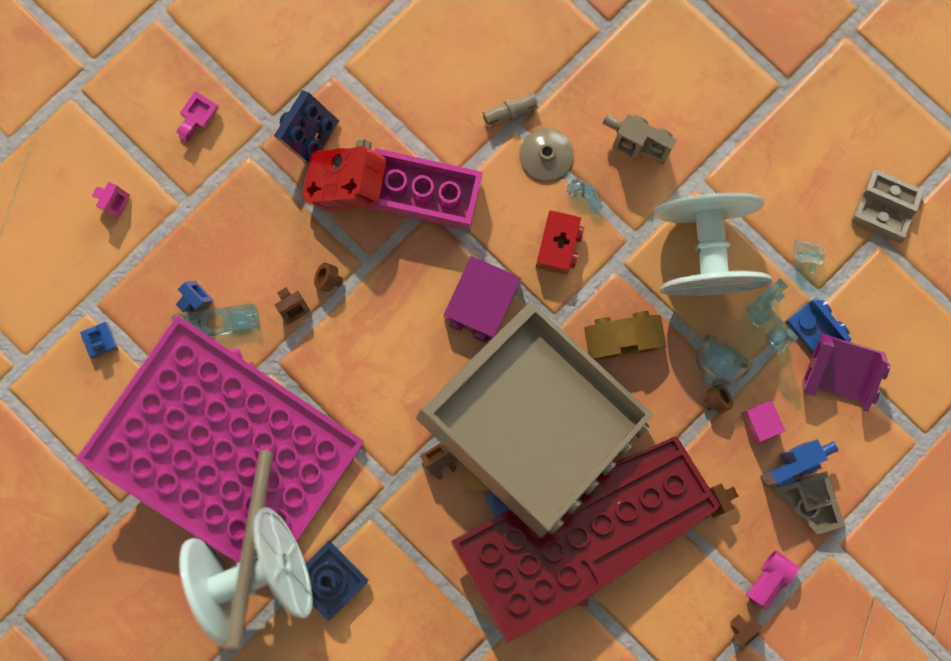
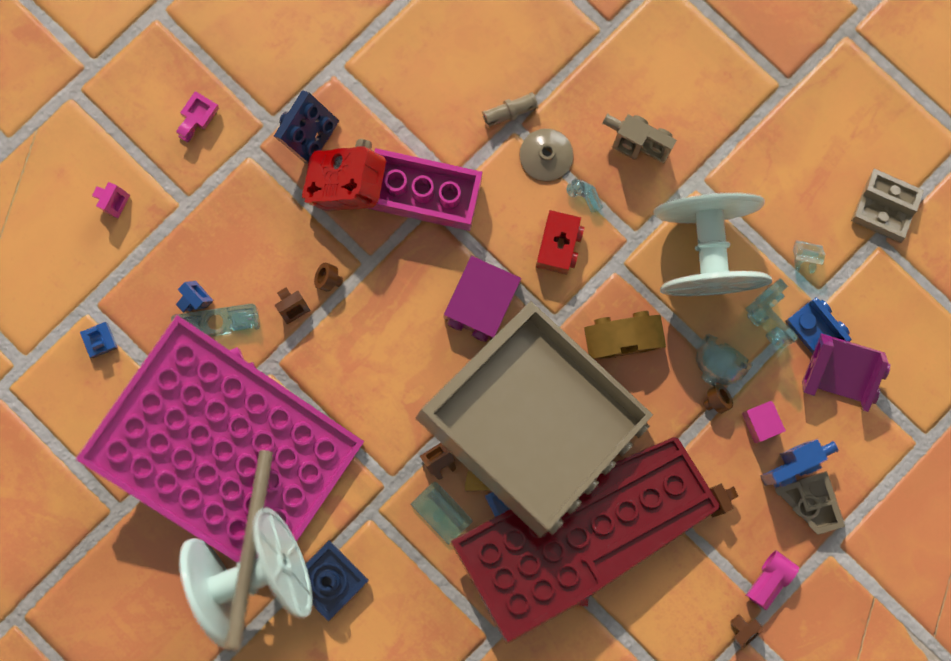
none -> clear light blue slope [411,481,472,545]

